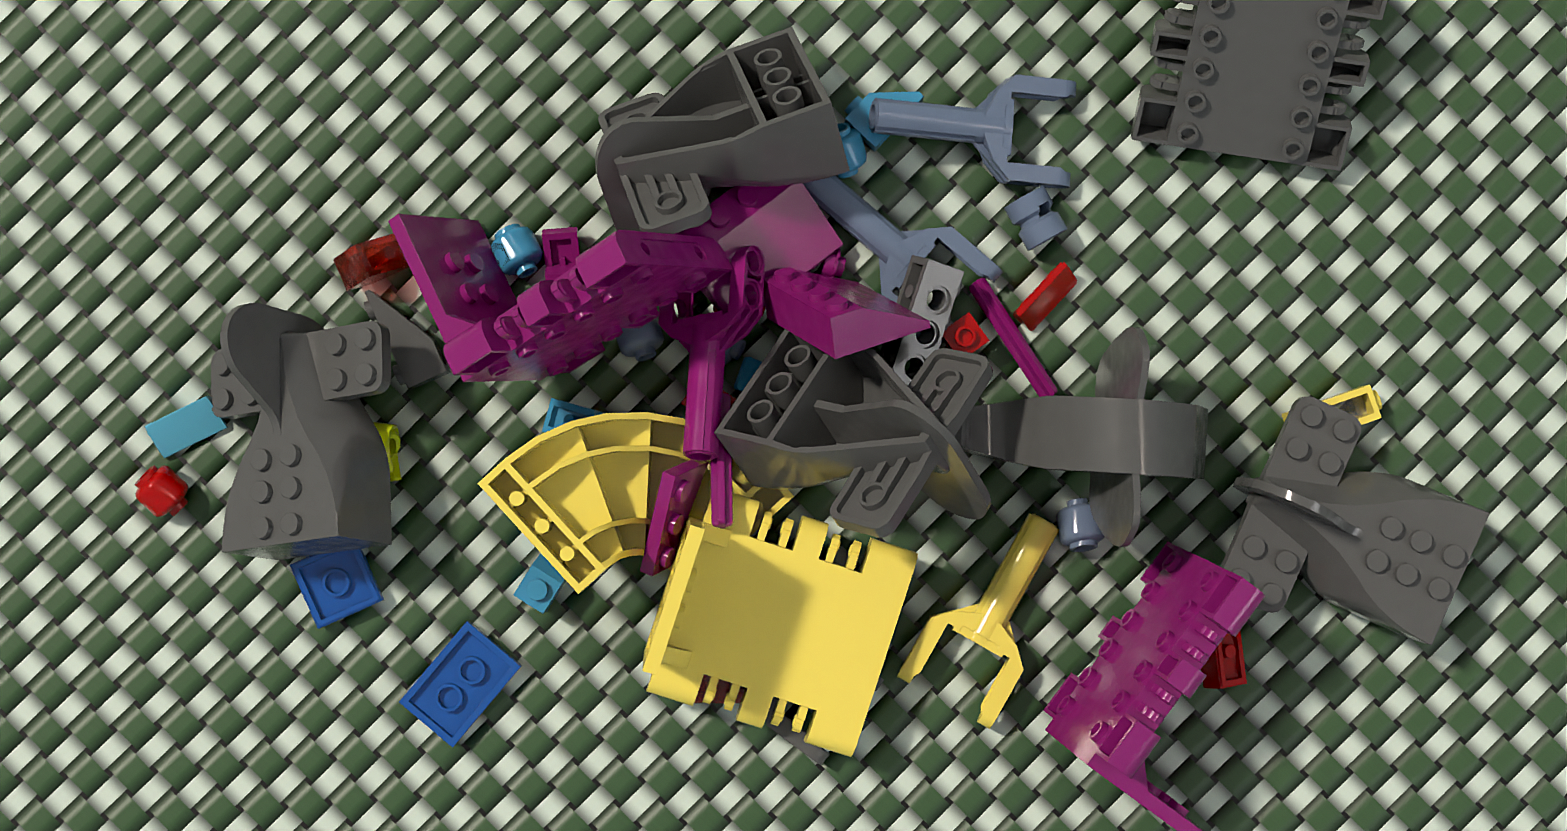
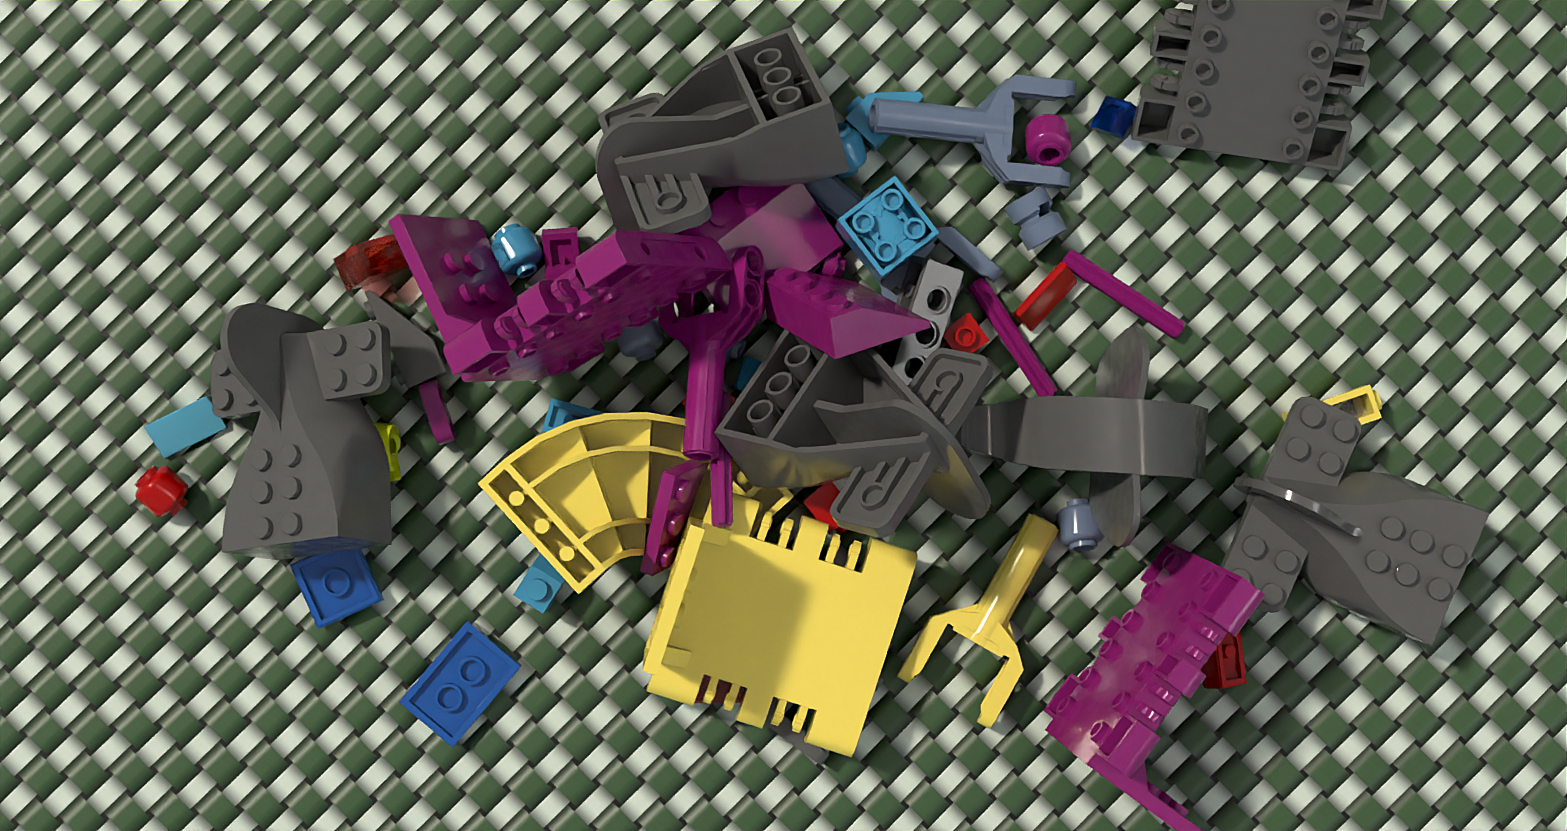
none -> magenta beam [419,379,456,445]
none -> red brick [803,482,846,535]
none -> dark azure brick [835,176,939,283]
none -> magenta head [1025,114,1072,166]
none -> magenta axle [1062,250,1185,338]
none -> clear blue plate [1090,95,1136,139]

